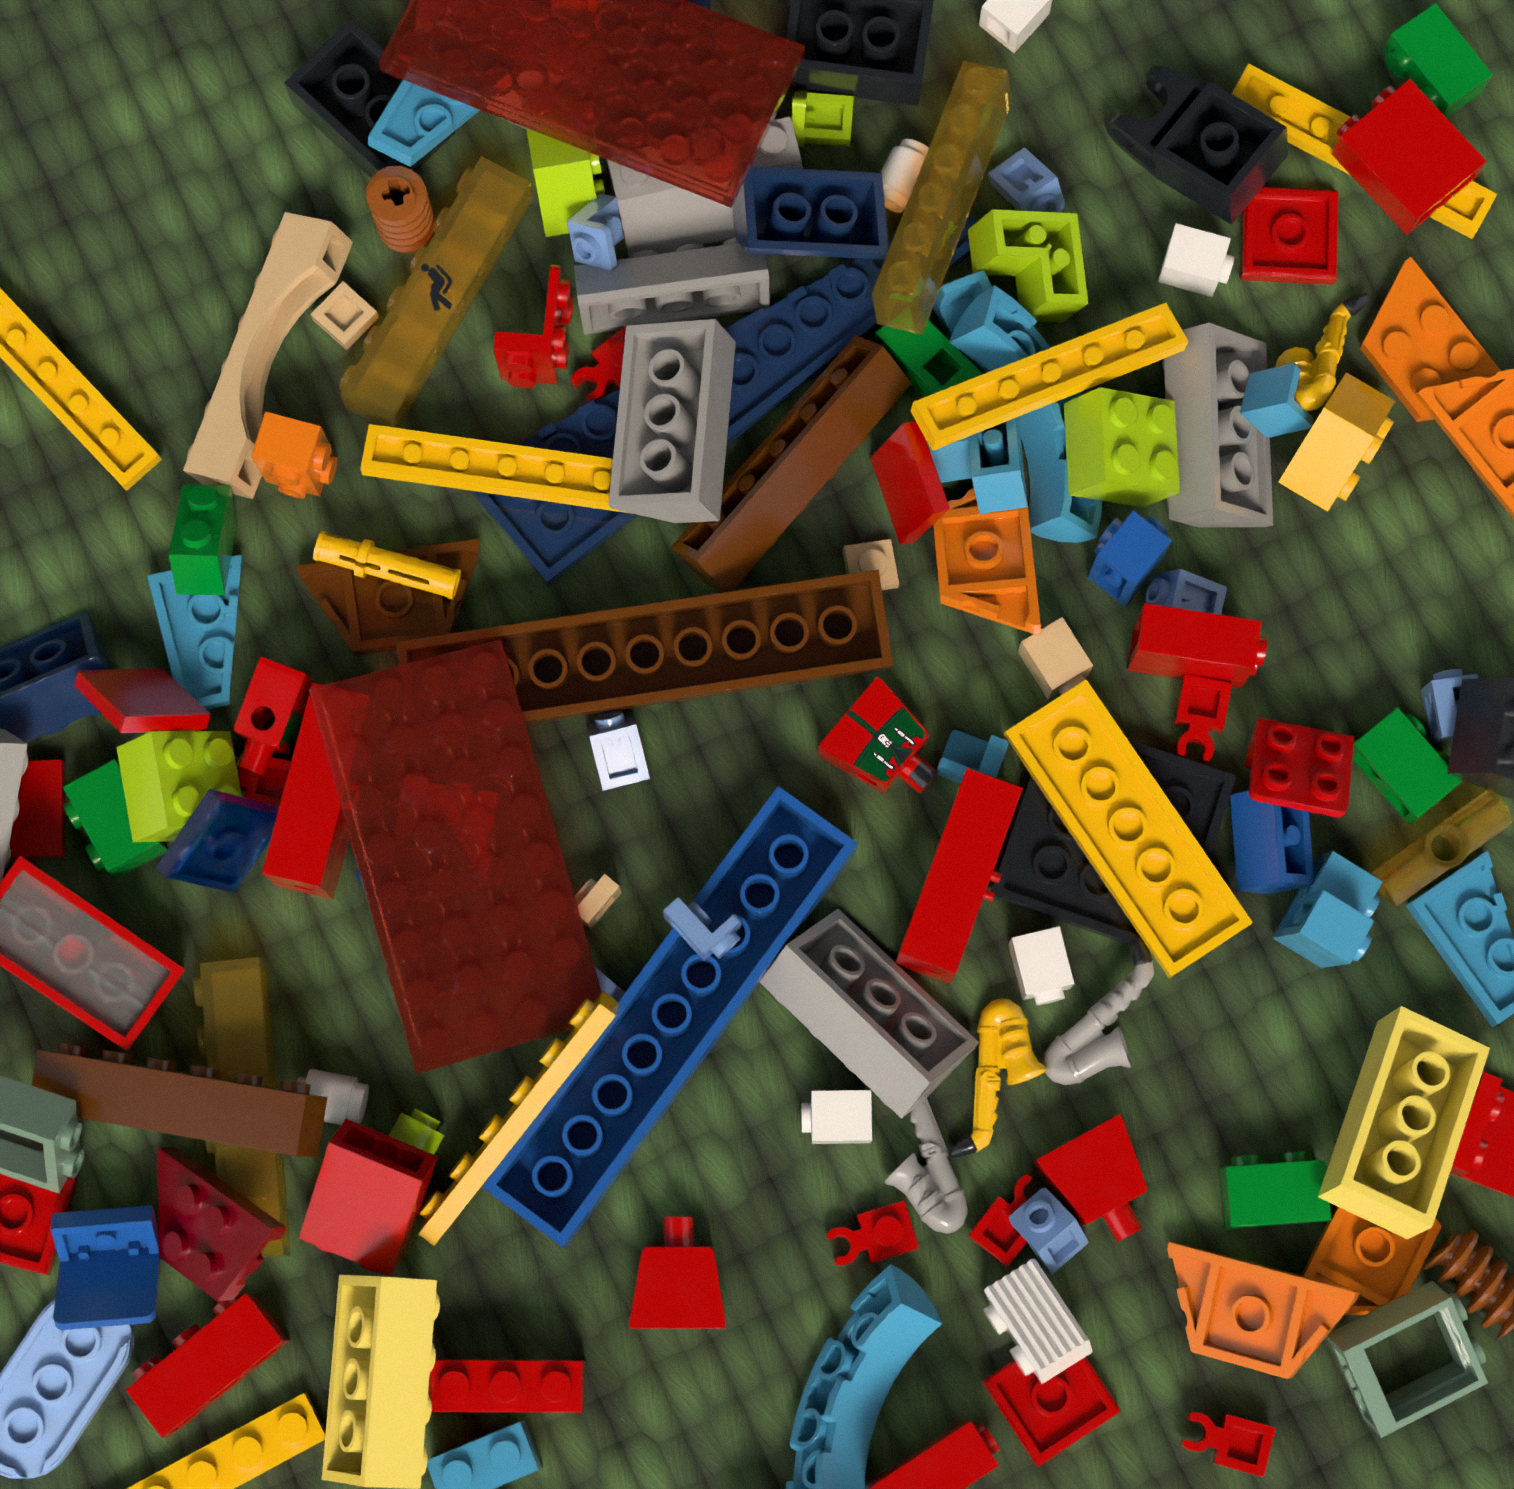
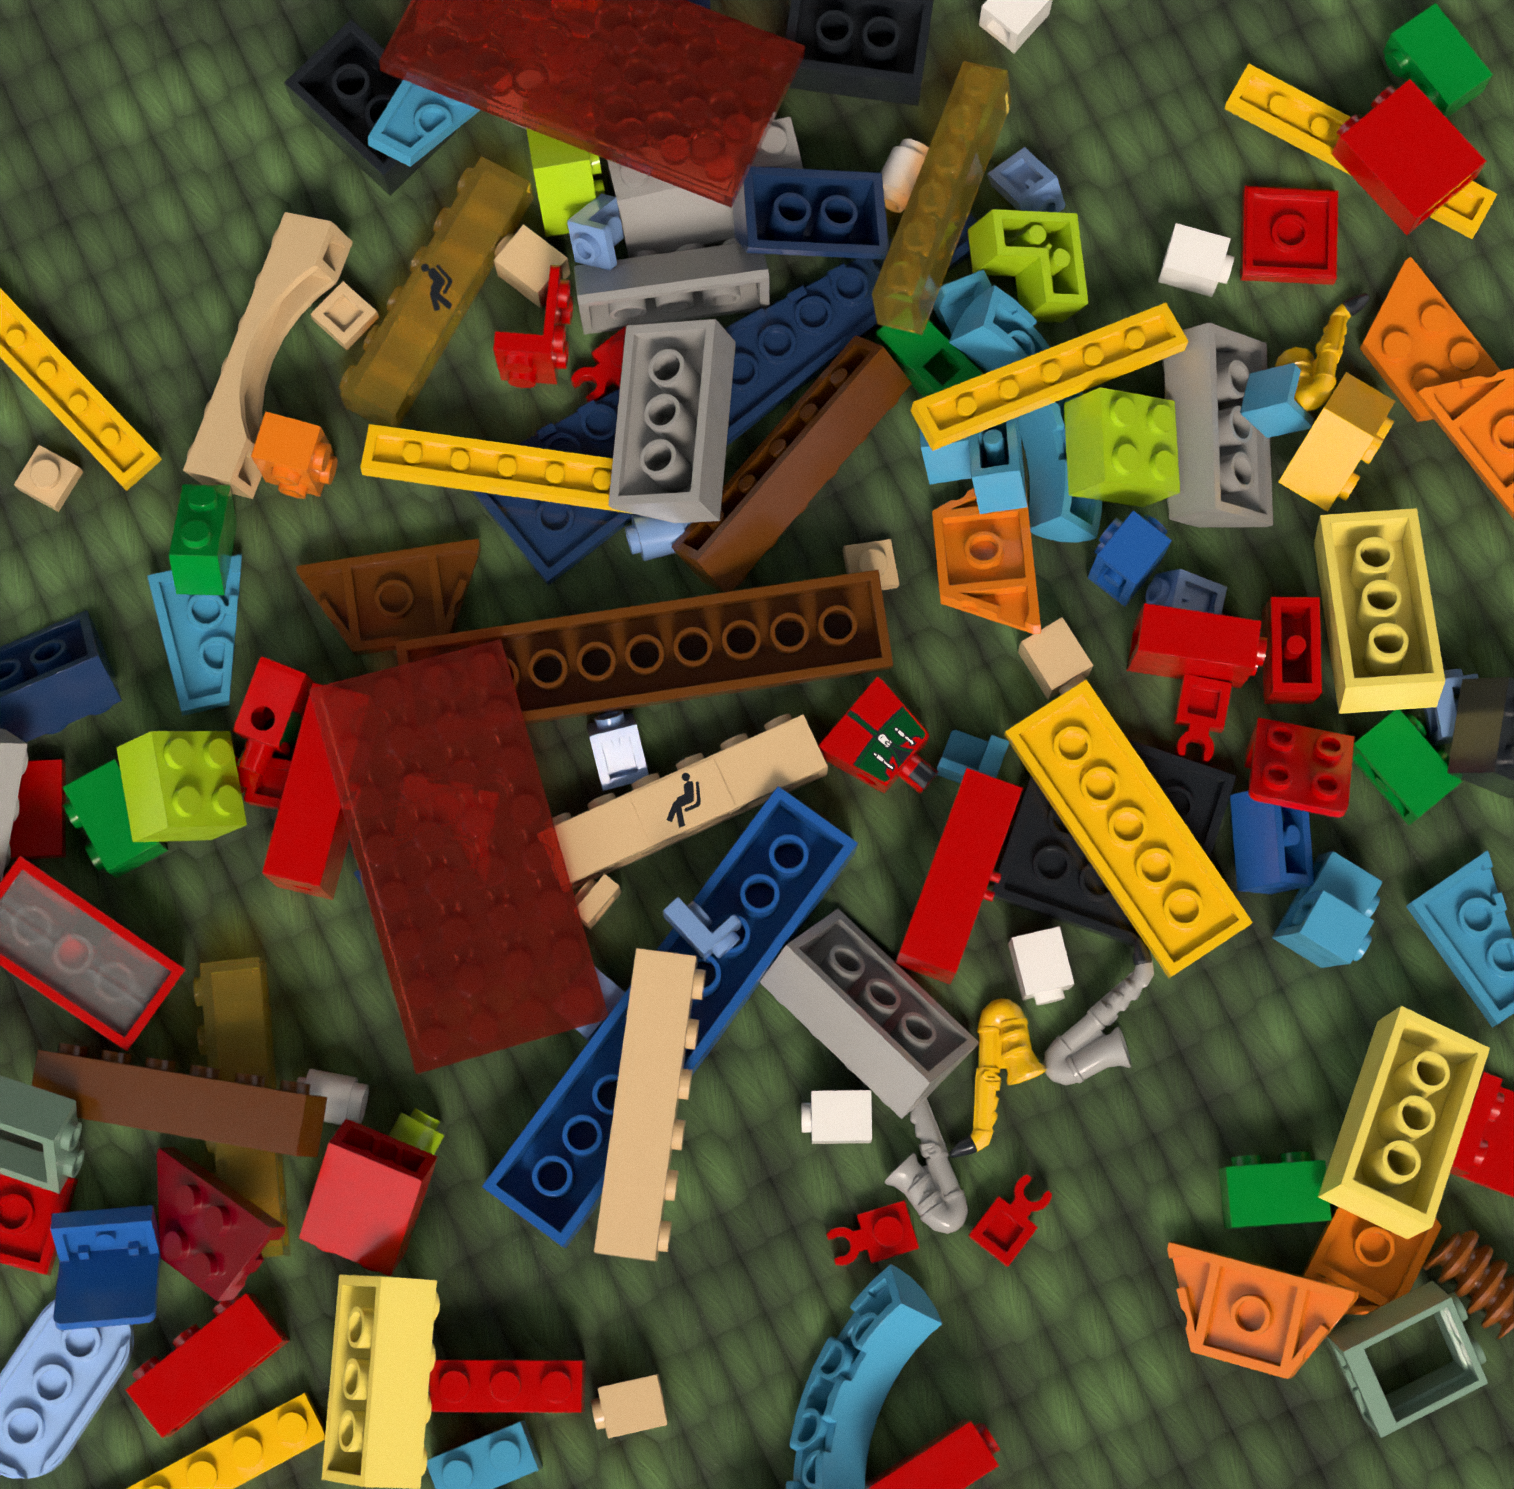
red tile [74,669,210,733] -> none
clear blue tile [156,789,279,893] -> none
yellow pin [313,530,461,600] -> none
dark orange piece [366,166,436,253] -> none
yellow plate [418,991,619,1246] -> none
red torso [630,1217,726,1329] -> none
lime tile [792,90,854,147] -> none
red tile [870,421,950,545] -> none
red tile [981,1357,1121,1467] -> none
white brick [983,1258,1093,1384] -> none
medium blue bracket [1009,1188,1089,1275] -> none
red torso [1033,1114,1148,1242] -> none
black brick [1105,65,1288,225] -> none
red plate [1180,1412,1276,1477] -> none
clear yellow piece [1370,788,1514,908] -> none
none -> tan plate [14,445,83,512]
none -> tan brick [494,224,570,308]
none -> tan brick [536,714,828,894]
none -> tan brick [591,1374,669,1438]
none -> tan brick [594,948,706,1262]
none -> medium blue brick [625,514,692,561]
none -> red brick [1262,597,1322,704]
none -> light yellow brick [1314,508,1445,714]

